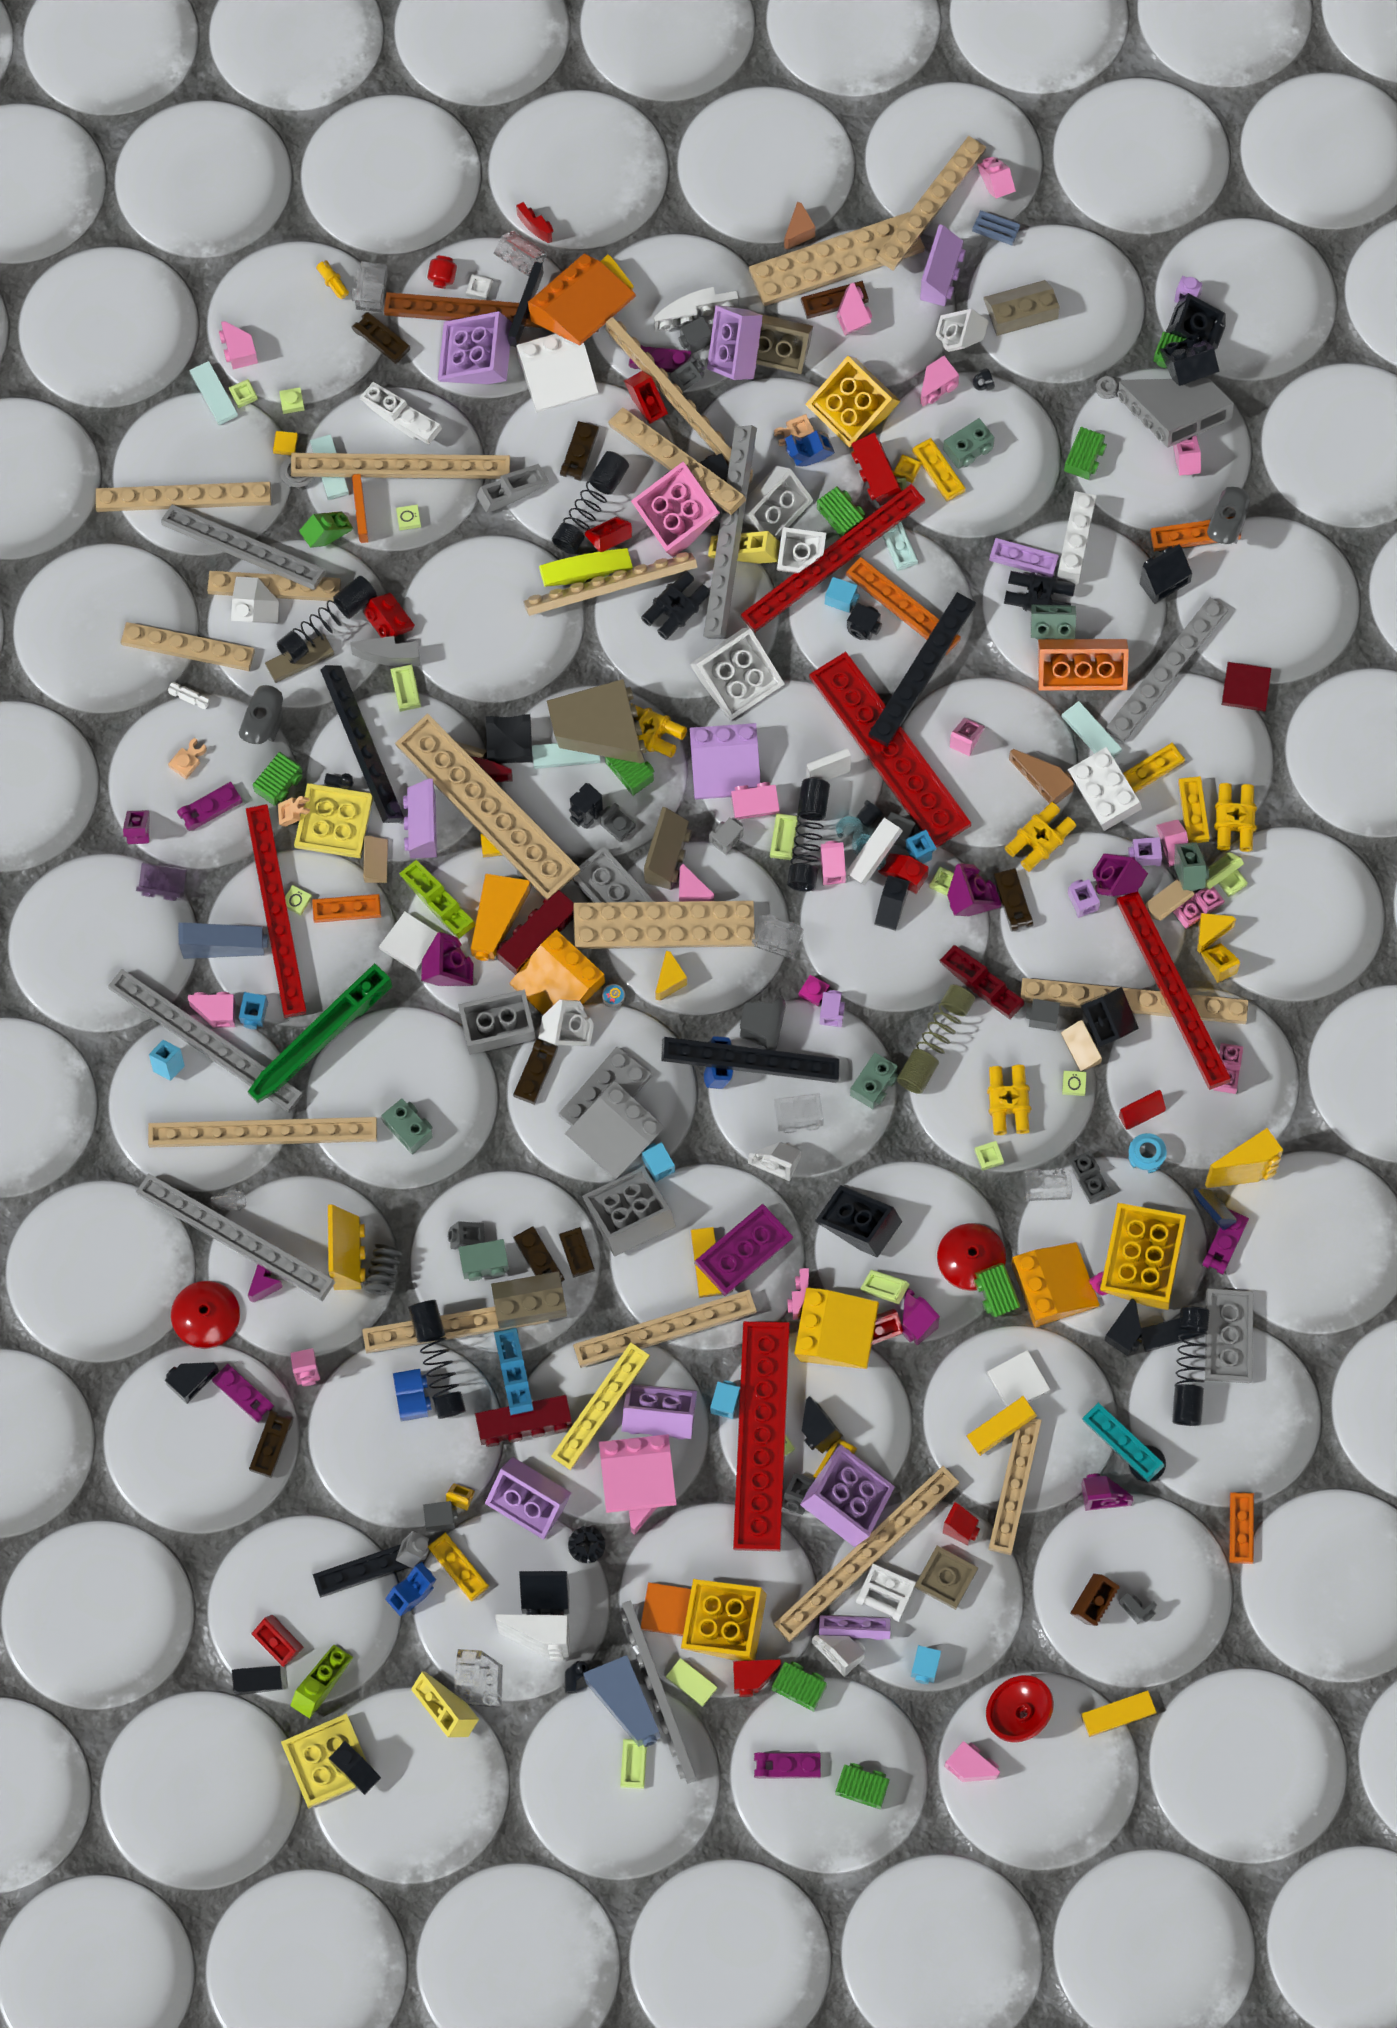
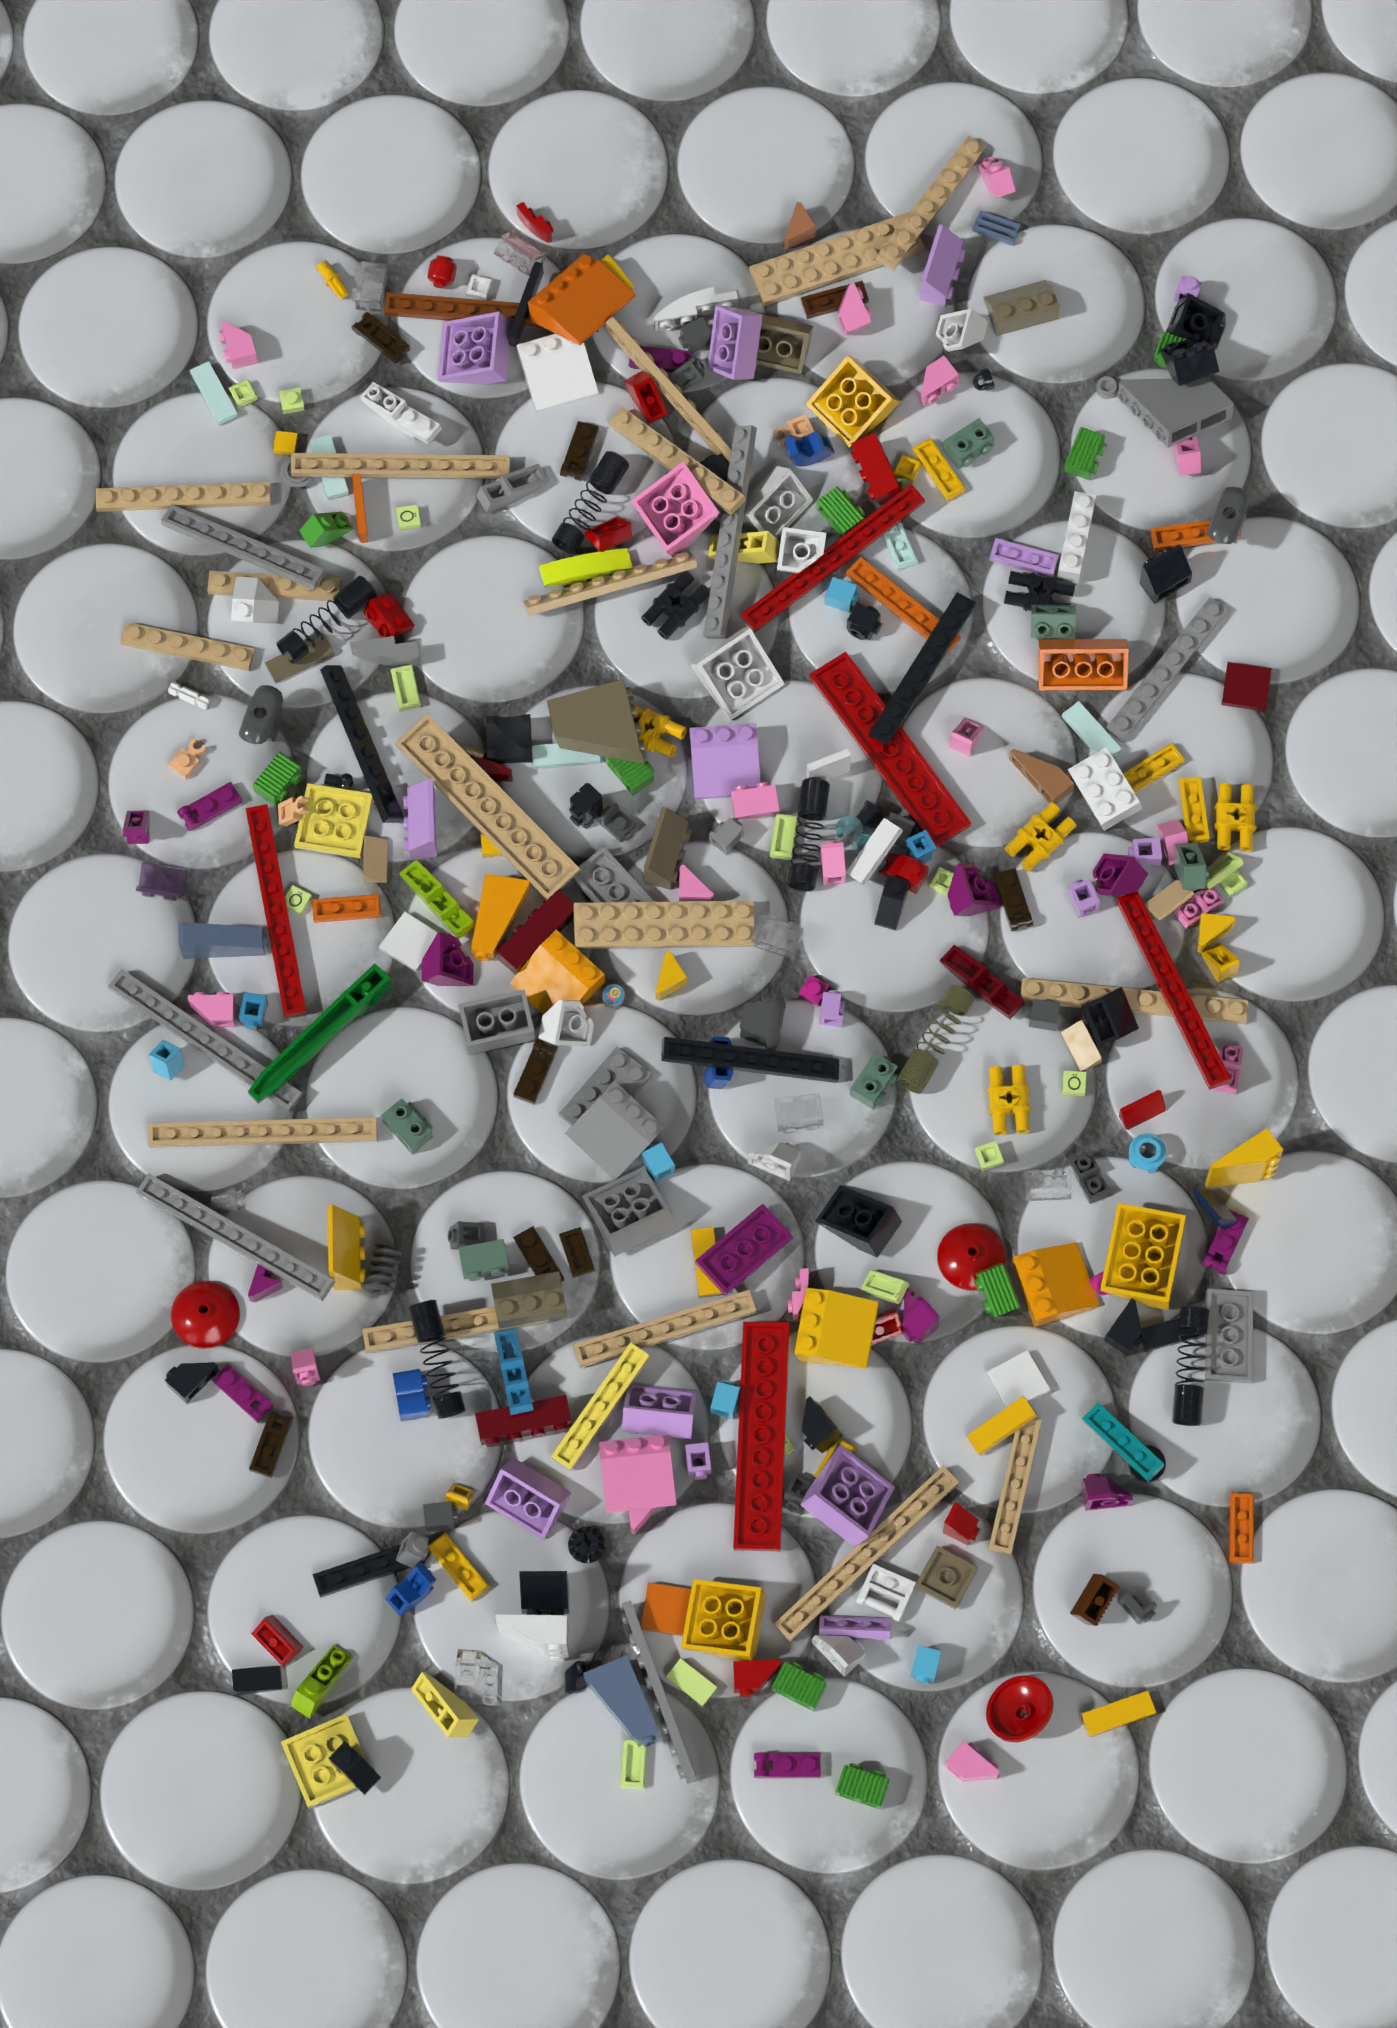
none -> lavender brick [685,1442,711,1480]

